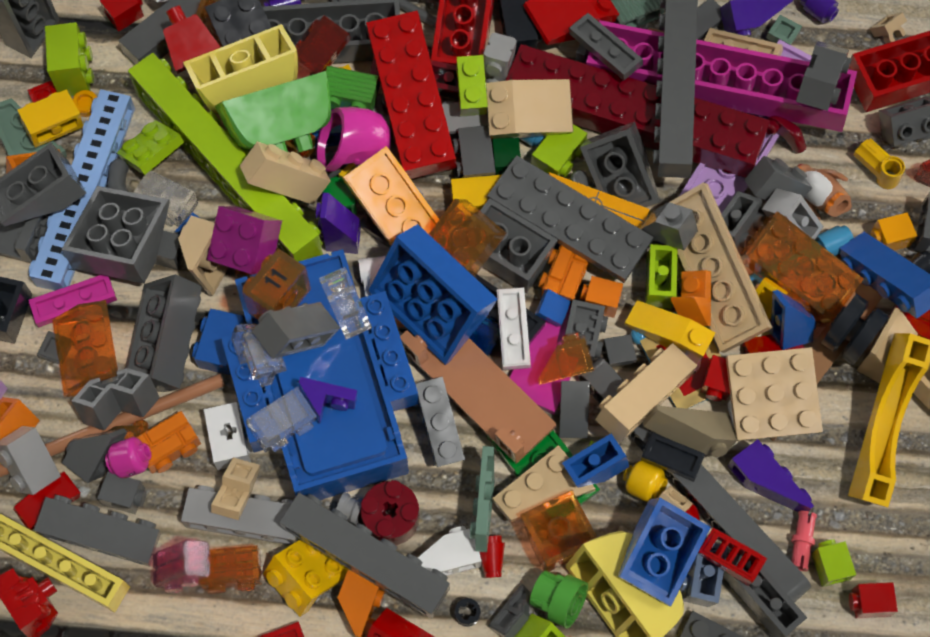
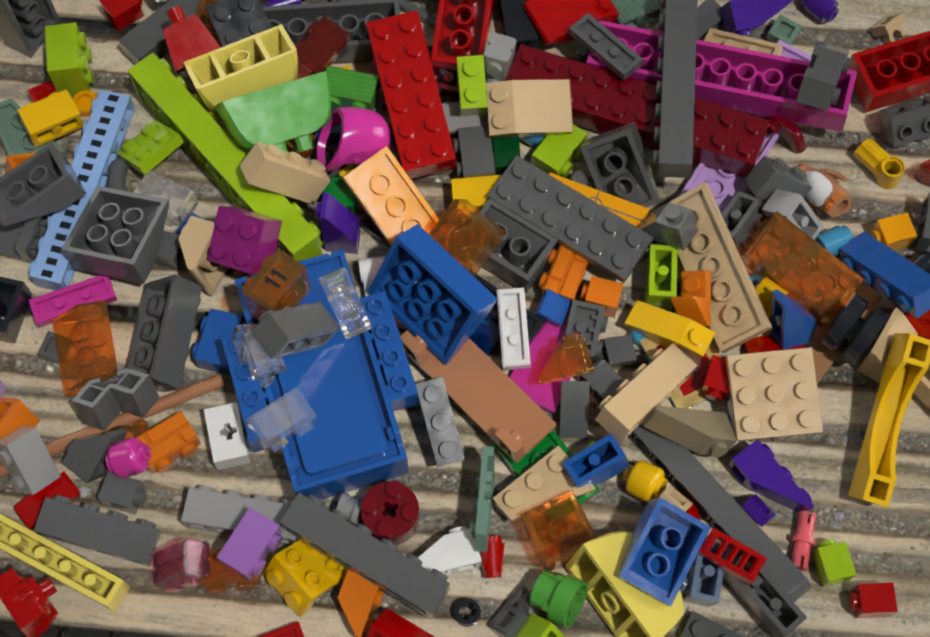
tan slope [211,457,260,520] -> none
dark purple slope [299,377,357,424] -> none
black tile [640,432,705,482] -> none
none -> medium lavender brick [216,508,283,581]
none -> dark purple plate [742,494,776,527]

